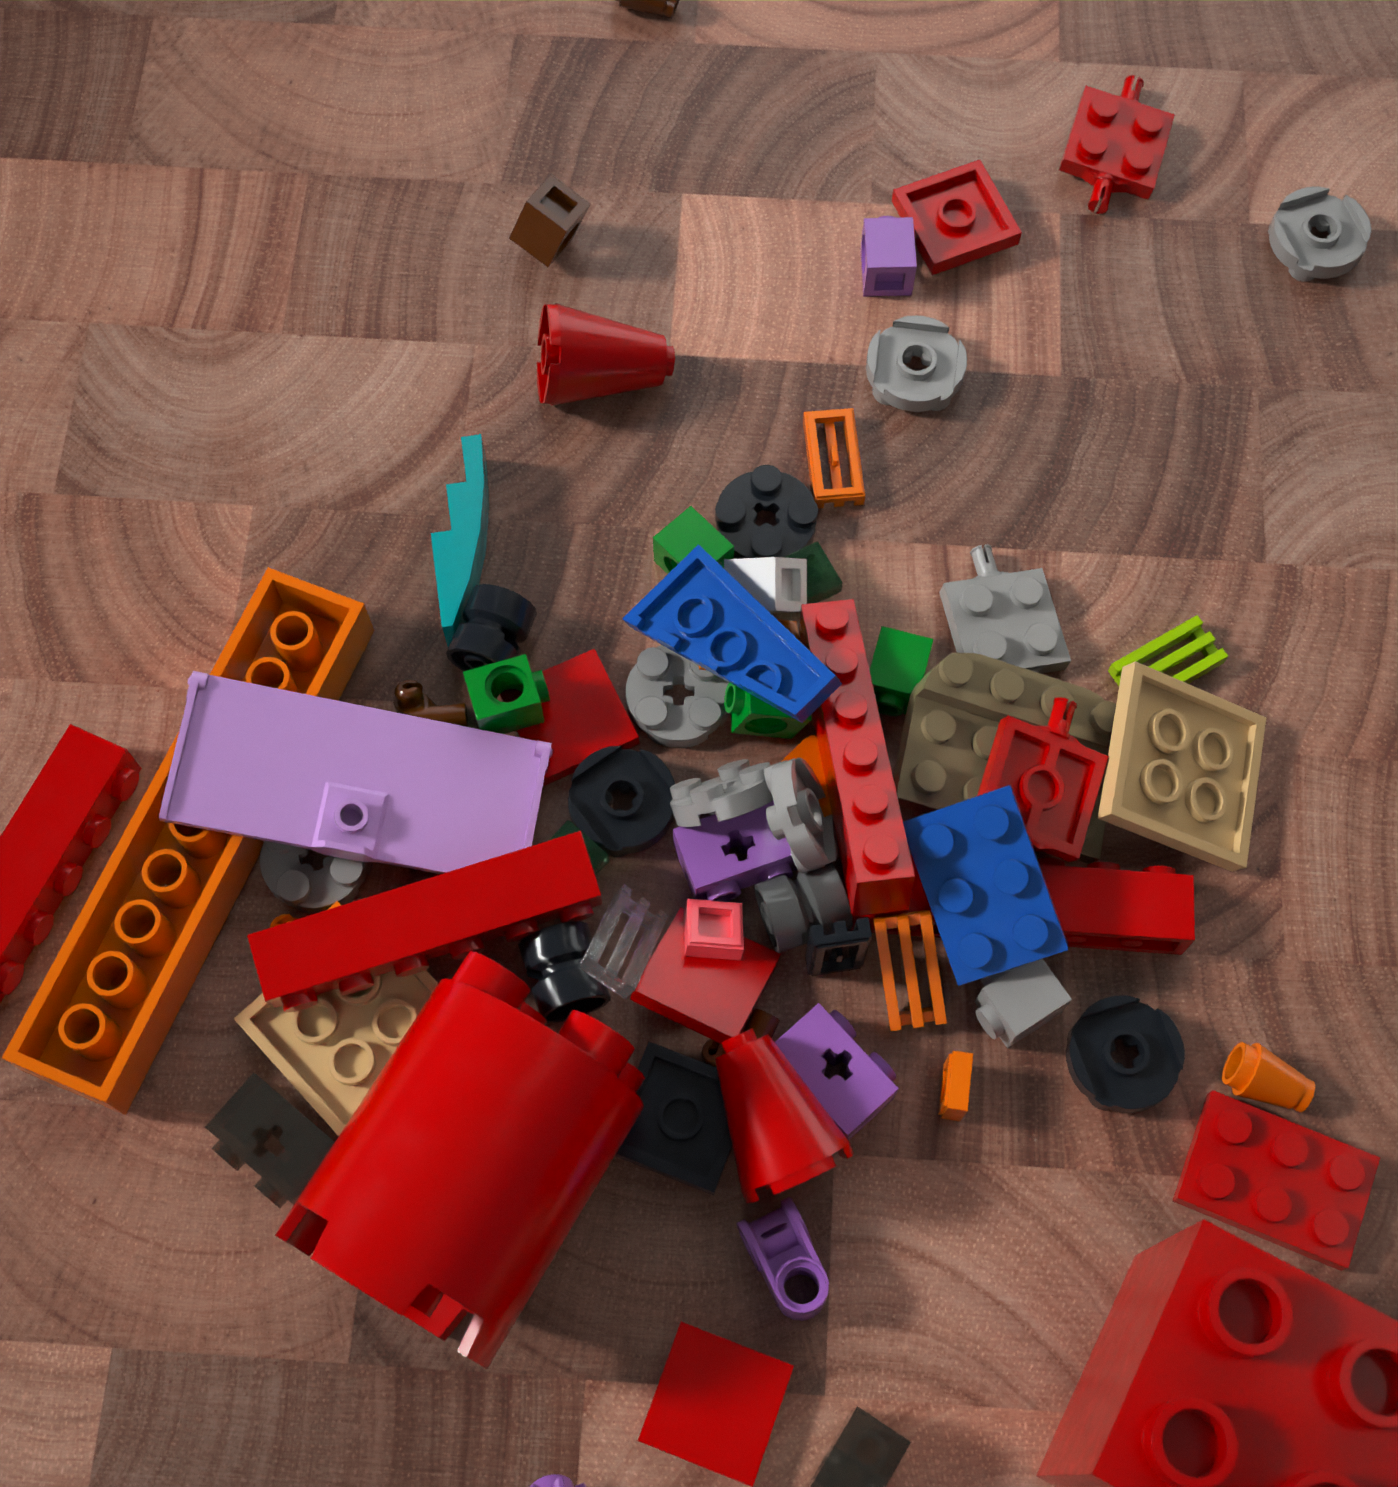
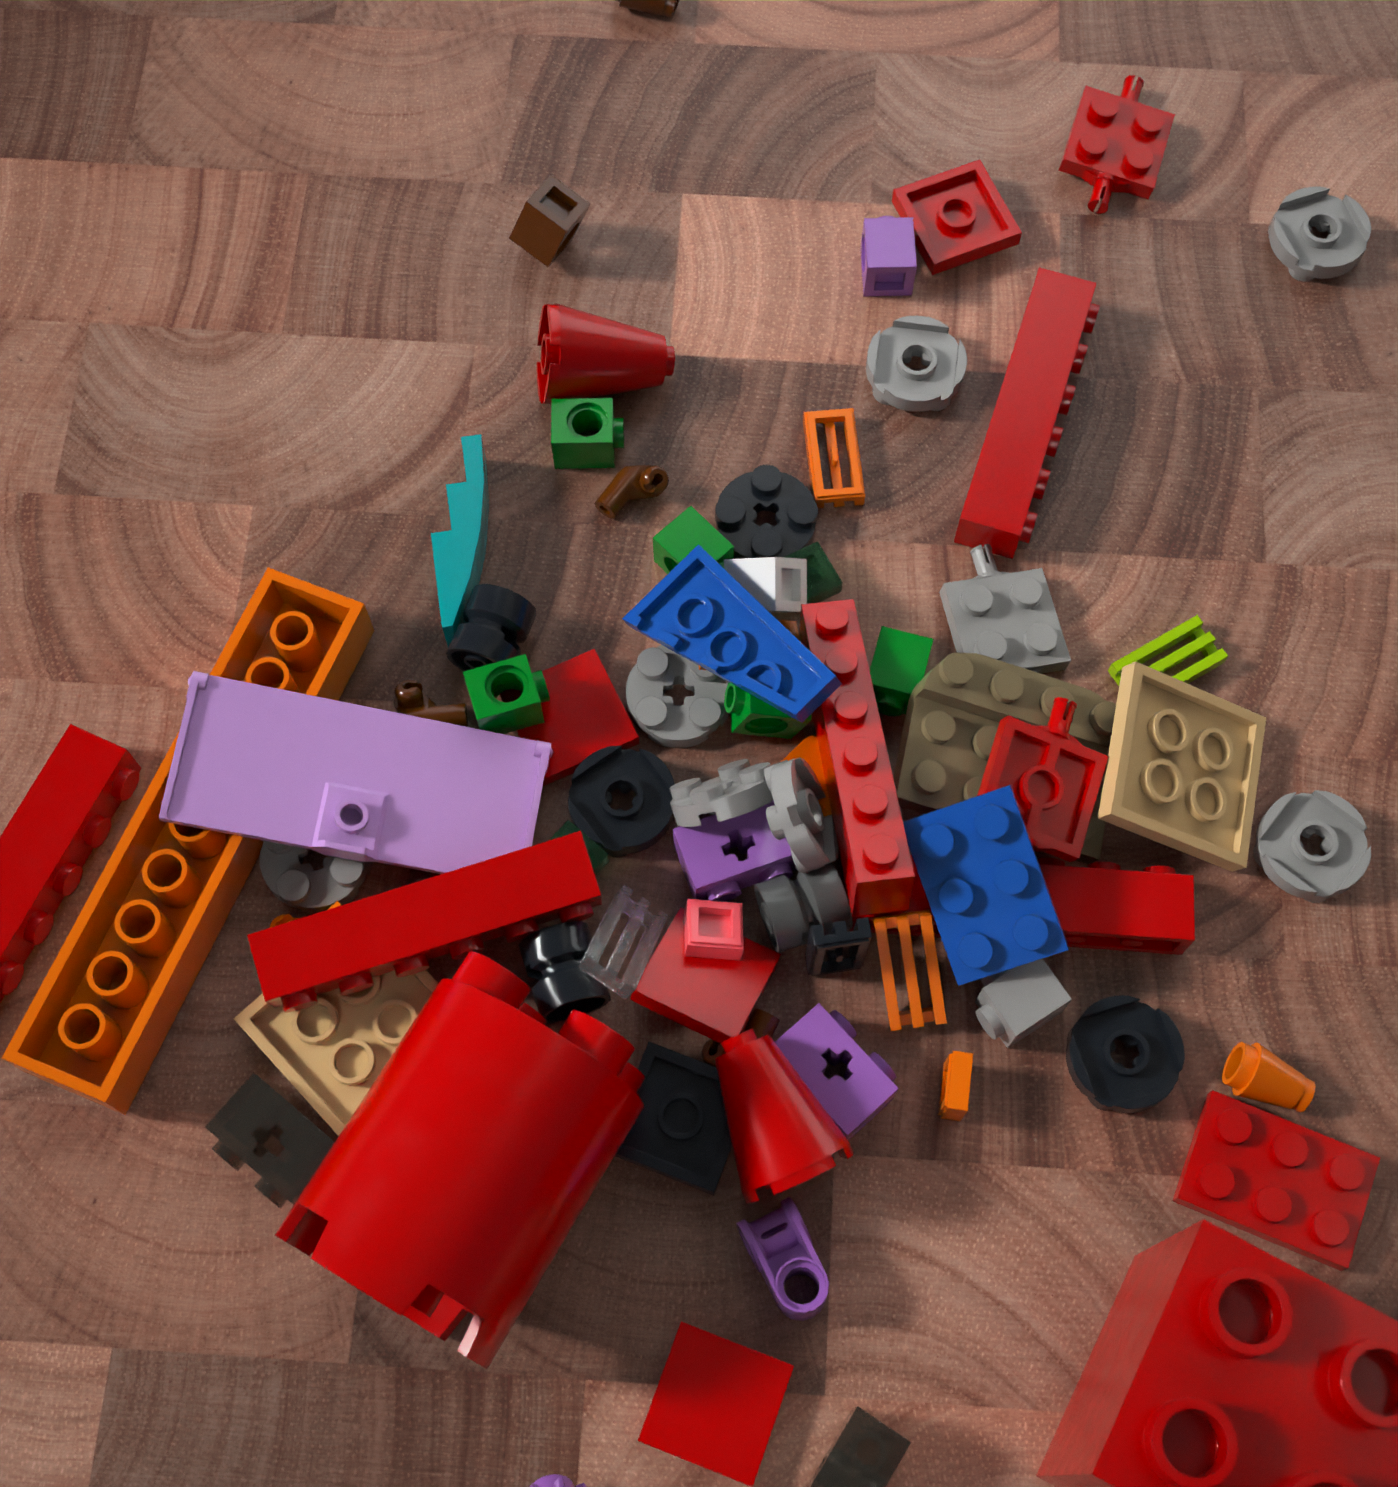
none -> green brick [551,398,624,469]
none -> reddish brown arm [594,465,669,519]
none -> red brick [954,267,1100,559]
none -> light grey plate [1253,790,1371,903]

